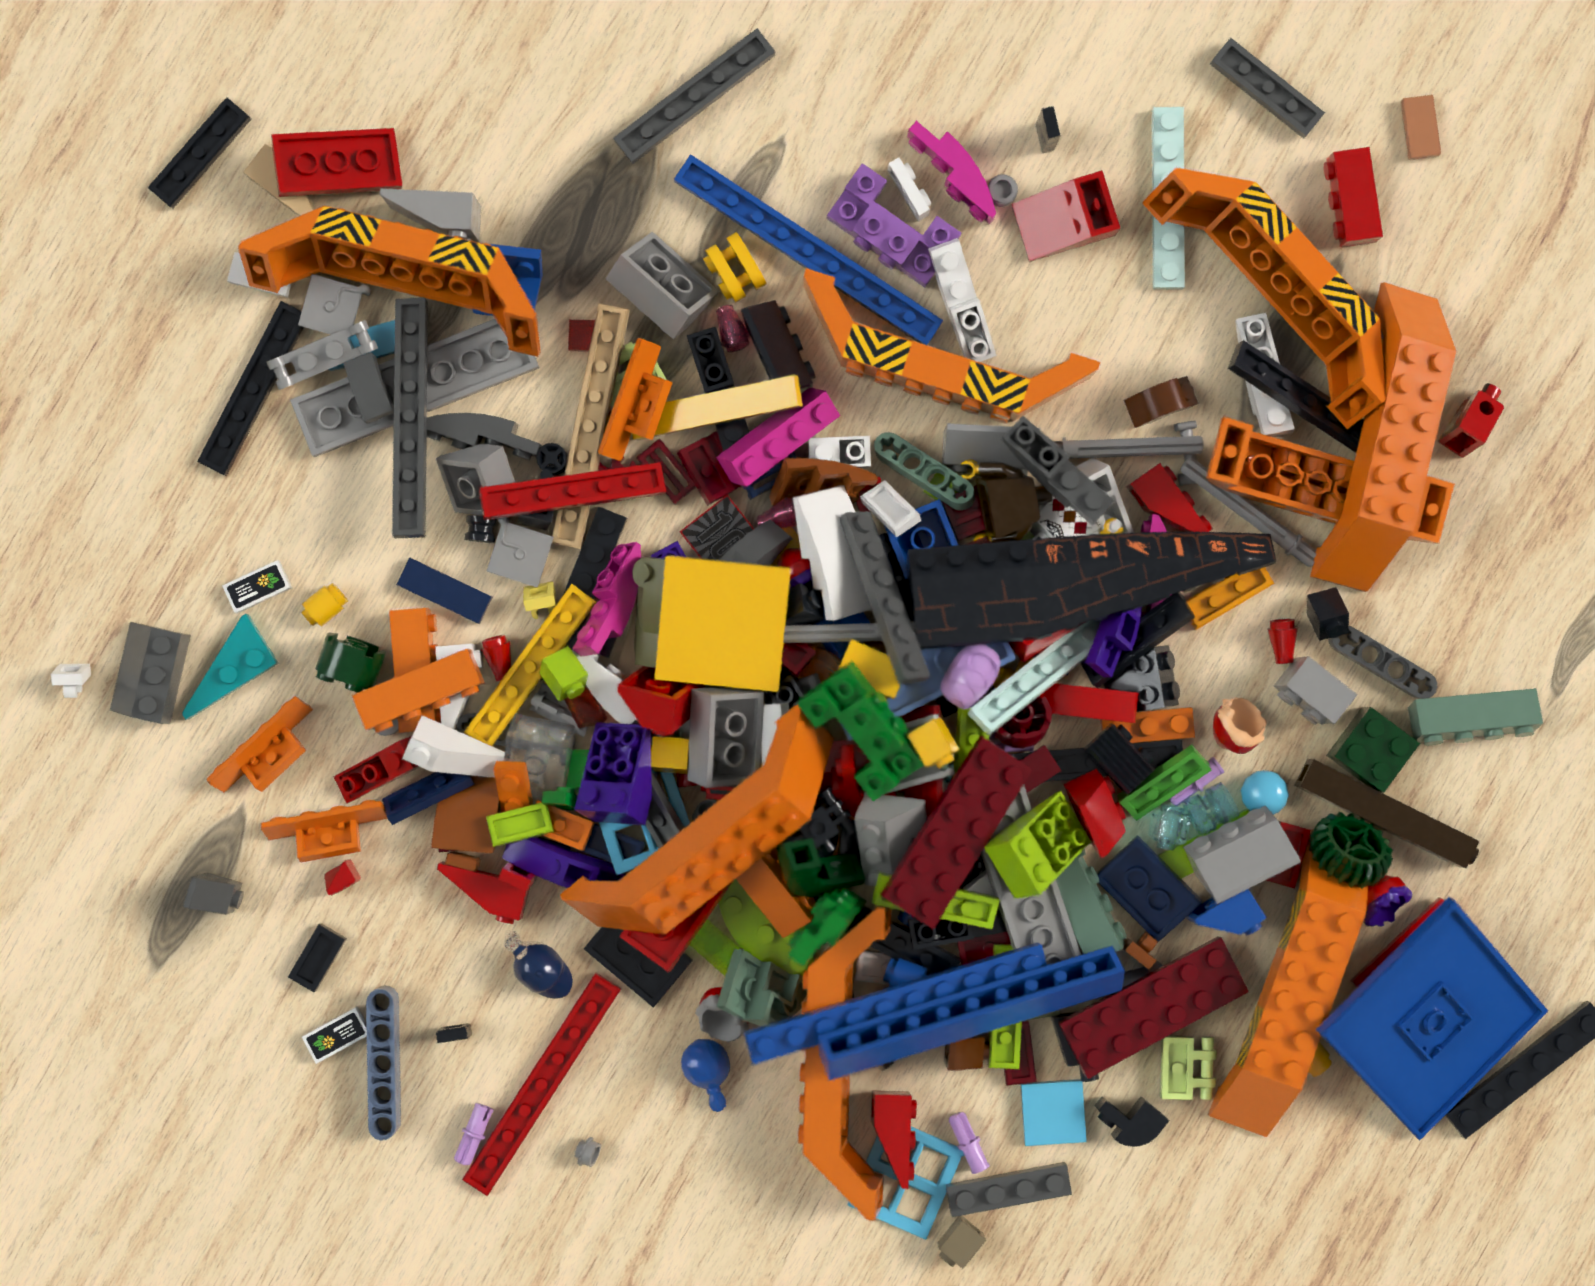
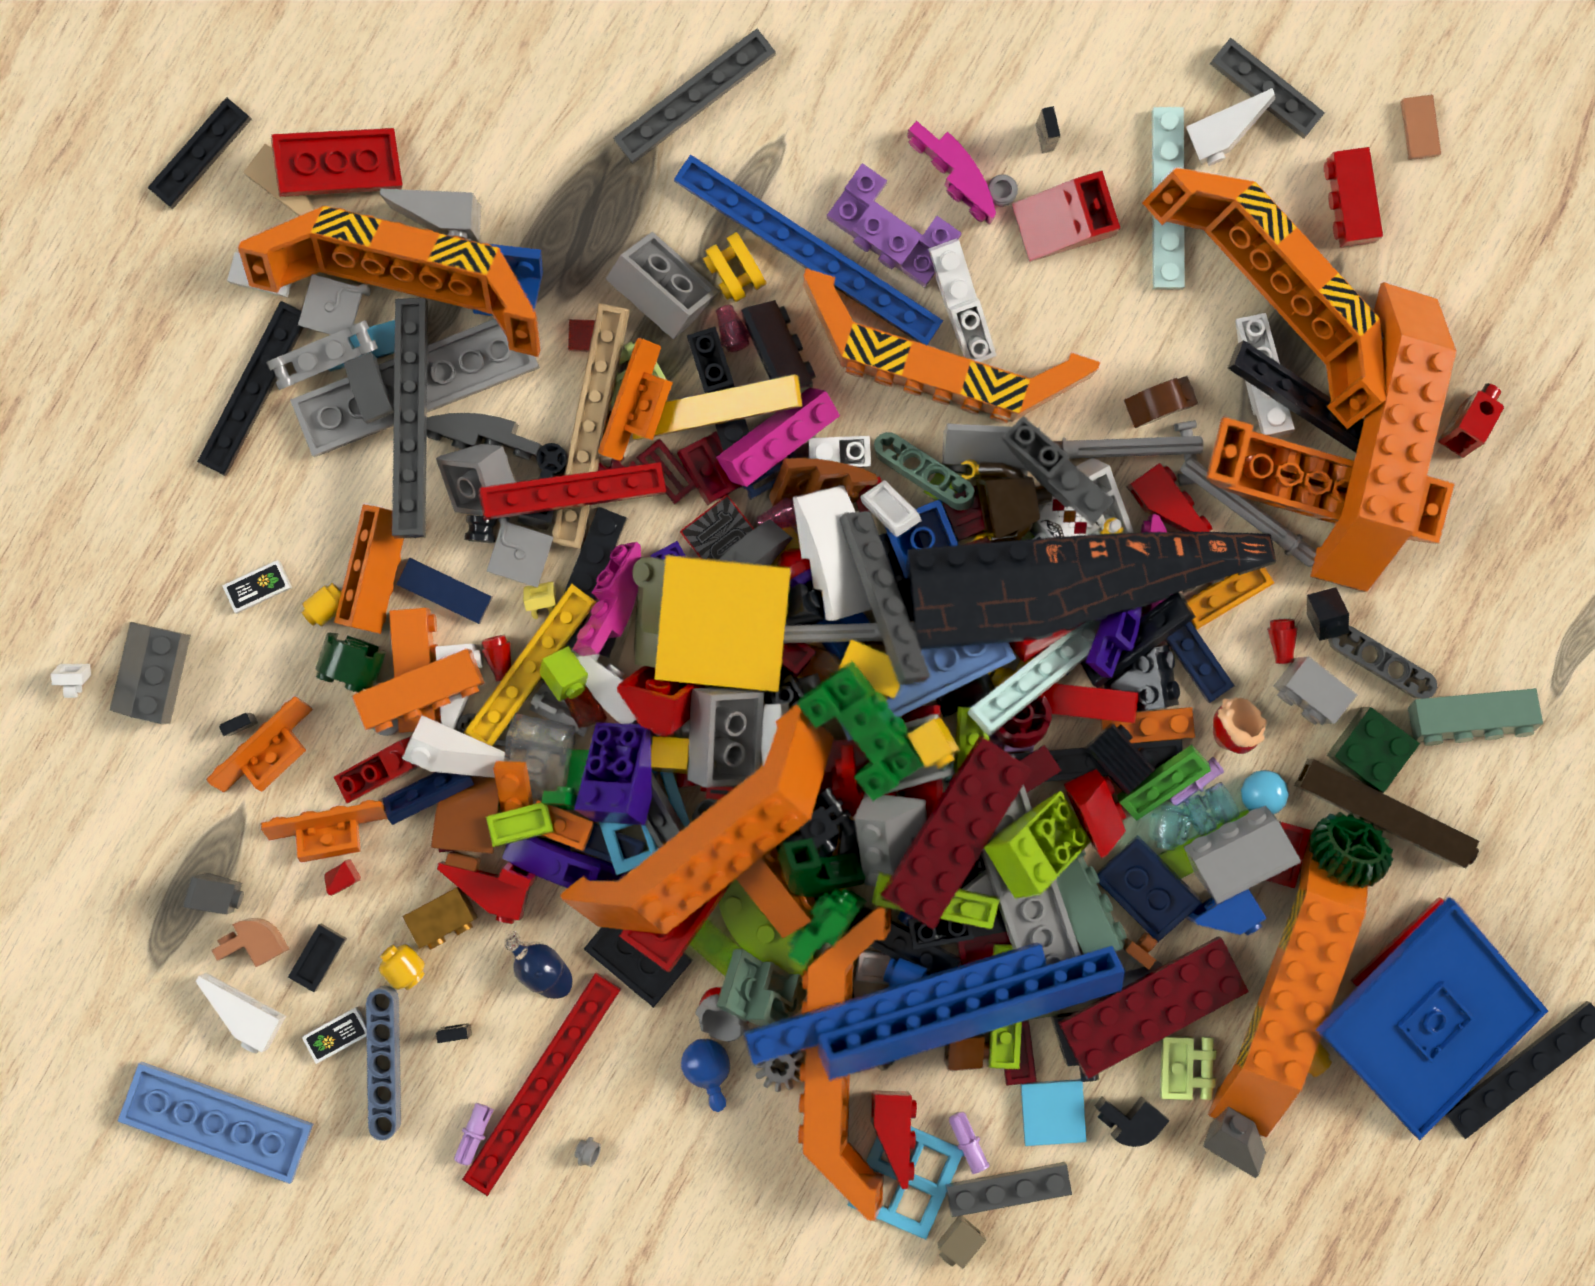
teal wing [182,614,279,720] -> none
white plate [888,157,931,222] -> none
lavender piece [940,644,1001,709] -> none
dark purple hair [1363,875,1412,927] -> none
none -> medium blue plate [118,1062,314,1184]
none -> white slope [196,973,286,1053]
none -> nougat brick [211,918,289,967]
none -> black tile [219,713,258,736]
none -> orange brick [334,504,404,634]
none -> yellow head [379,944,425,990]
none -> pearl gold brick [402,887,478,950]
none -> light grey gear [754,1051,804,1092]
none -> dark blue tile [1165,621,1235,703]
none -> white slope [1186,88,1275,166]
none -> dark grey slope [1203,1107,1266,1178]

